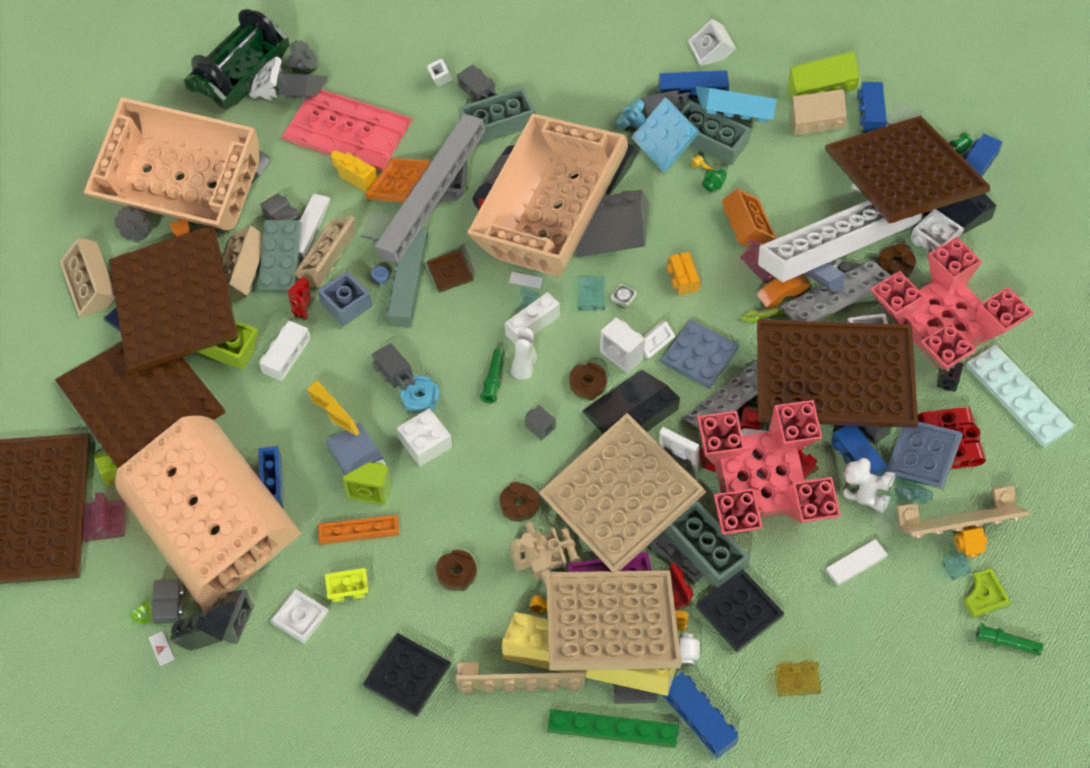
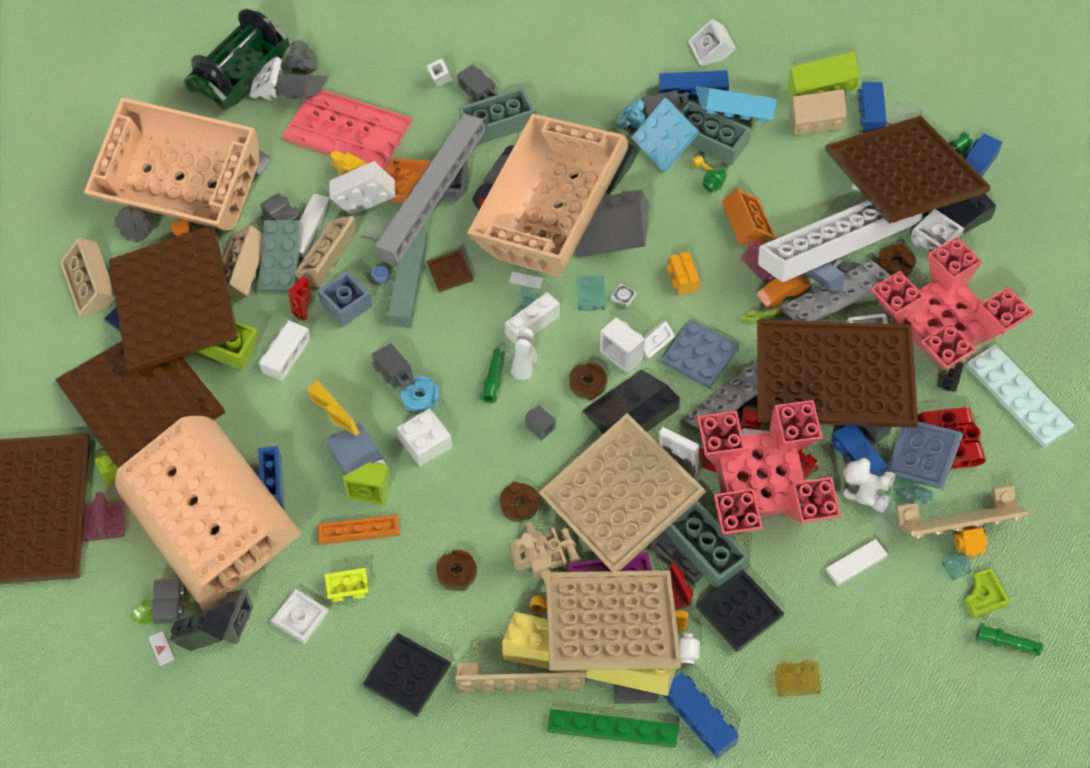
none -> white brick [330,161,395,216]

